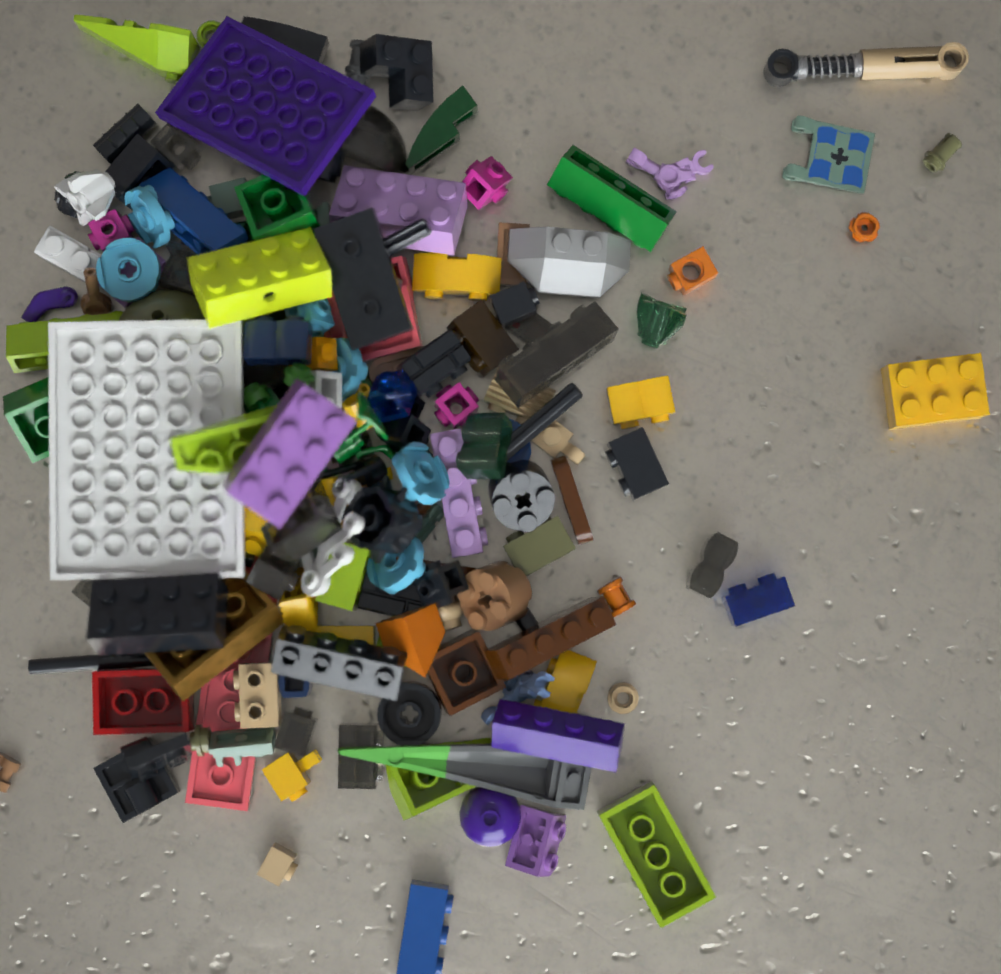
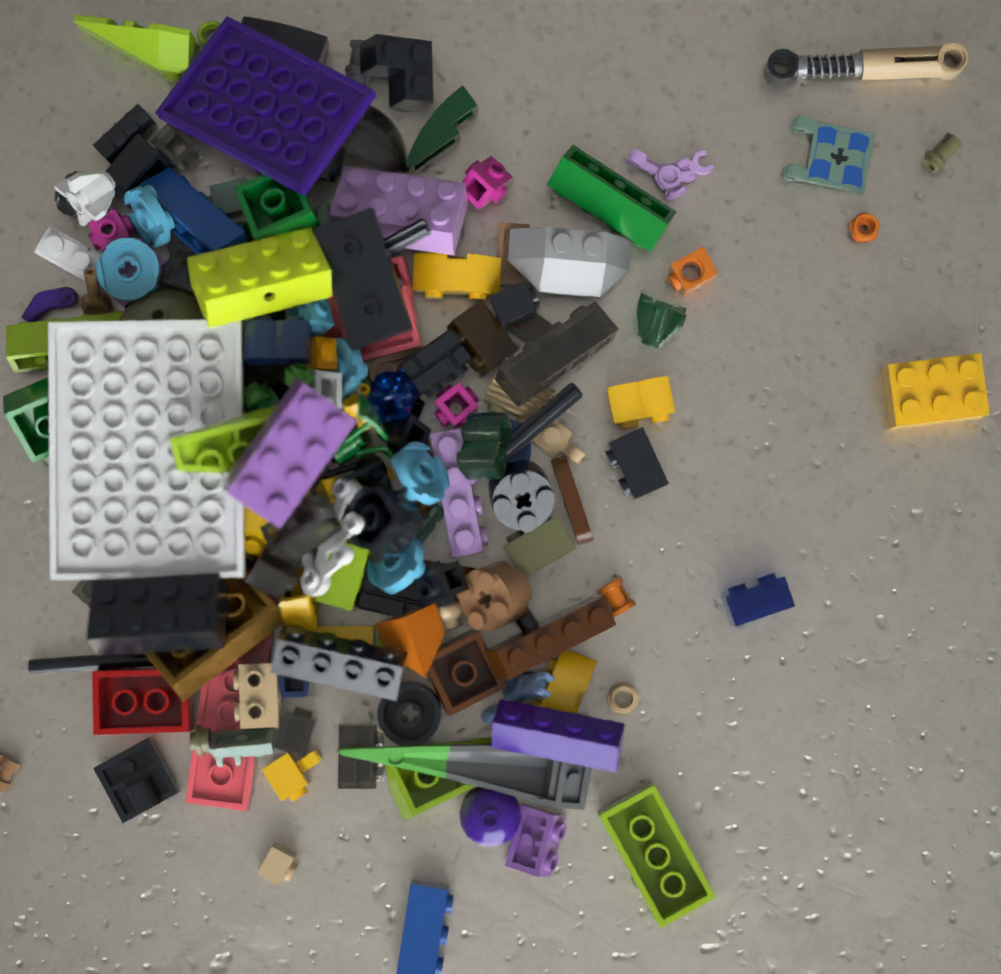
black plate [120,732,192,781] -> none
clear smoke brick [686,532,738,598] -> none

